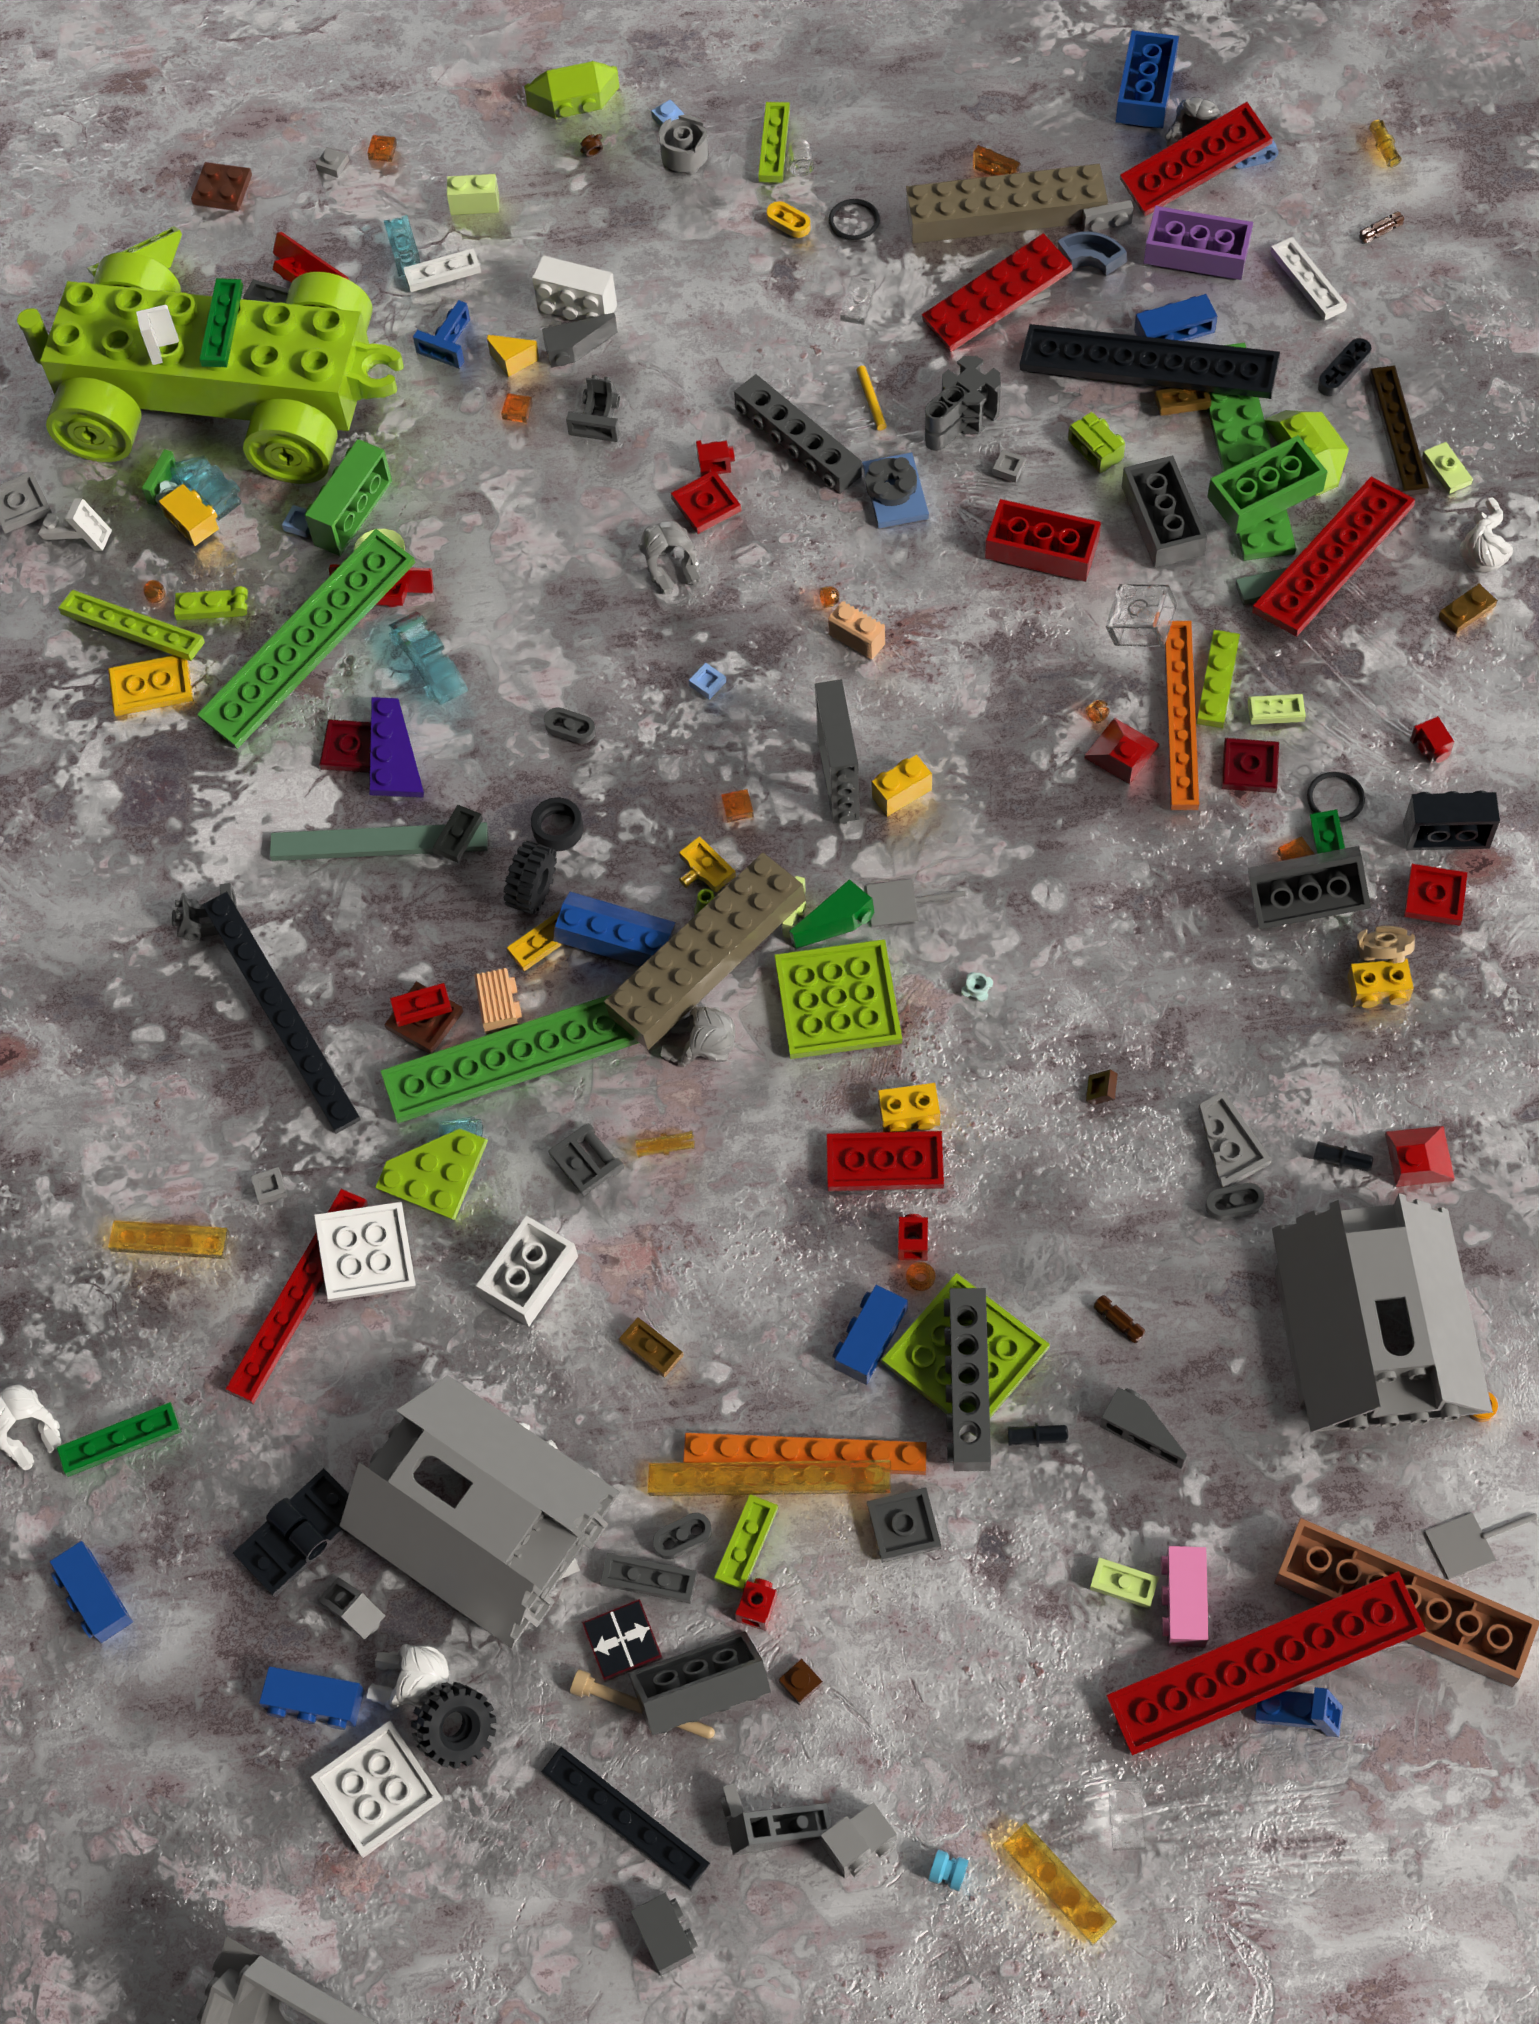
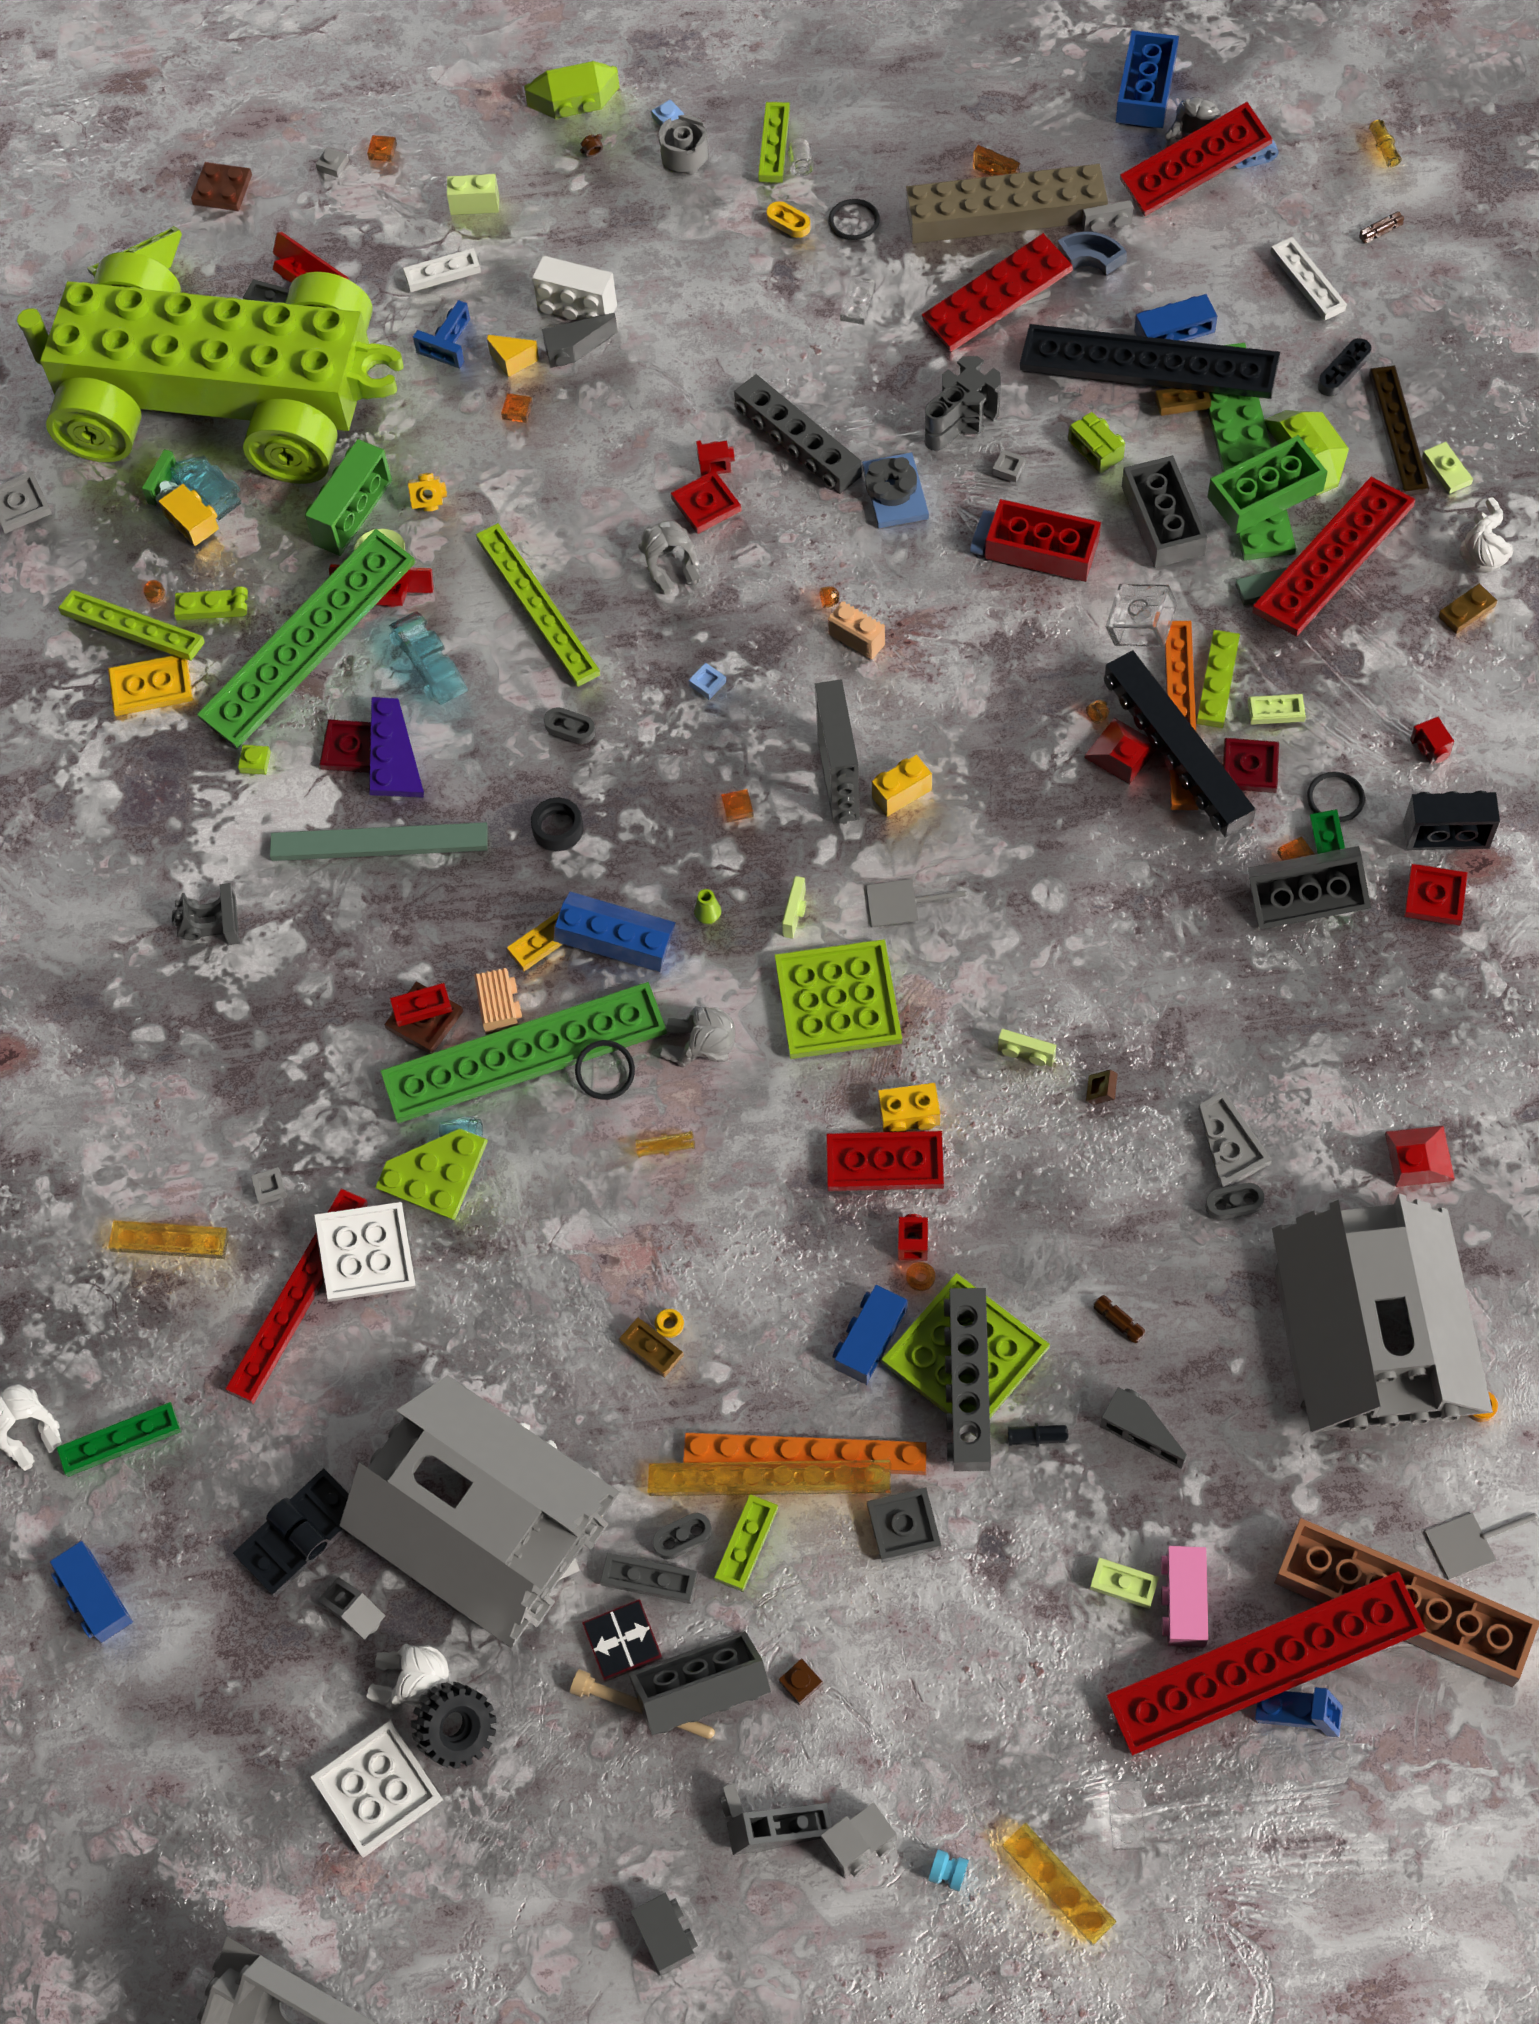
white bracket [38,498,112,551] -> none
white panel [136,305,179,365] -> none
green plate [199,278,243,367] -> none
black plate [202,891,361,1134] -> none
blue brick [259,1666,365,1730] -> none
light blue plate [282,505,310,538] -> none
clear light blue brick [384,215,421,277] -> none
pearl dark grey plate [433,805,483,863] -> none
white brick [476,1215,578,1327] -> none
black tyre [503,840,557,914] -> none
black tile [541,1746,711,1891] -> none
dark grey plate [548,1123,625,1196] -> none
dark grey tile [566,375,620,442] -> none
dark tan brick [604,852,806,1050] -> none
yellow plate [679,836,736,893] -> none
red brick [735,1578,777,1631] -> none
green slope [789,879,875,949] -> none
yellow bar [856,366,887,431] -> none
light aqua plate [961,972,993,1002] -> none
medium lavender brick [1144,206,1253,280] -> none
black axle [1313,1141,1373,1172] -> none
yellow brick [1347,958,1414,1008] -> none
tan plate [1357,926,1415,963] -> none
none -> lime plate [238,745,271,775]
none -> yellow brick [408,473,447,511]
none -> lime plate [476,523,600,687]
none -> black tyre [575,1040,635,1100]
none -> yellow plate [654,1309,684,1338]
none -> medium blue beam [970,510,995,556]
none -> yellowish green plate [998,1029,1057,1067]
none -> black brick [1103,650,1256,838]

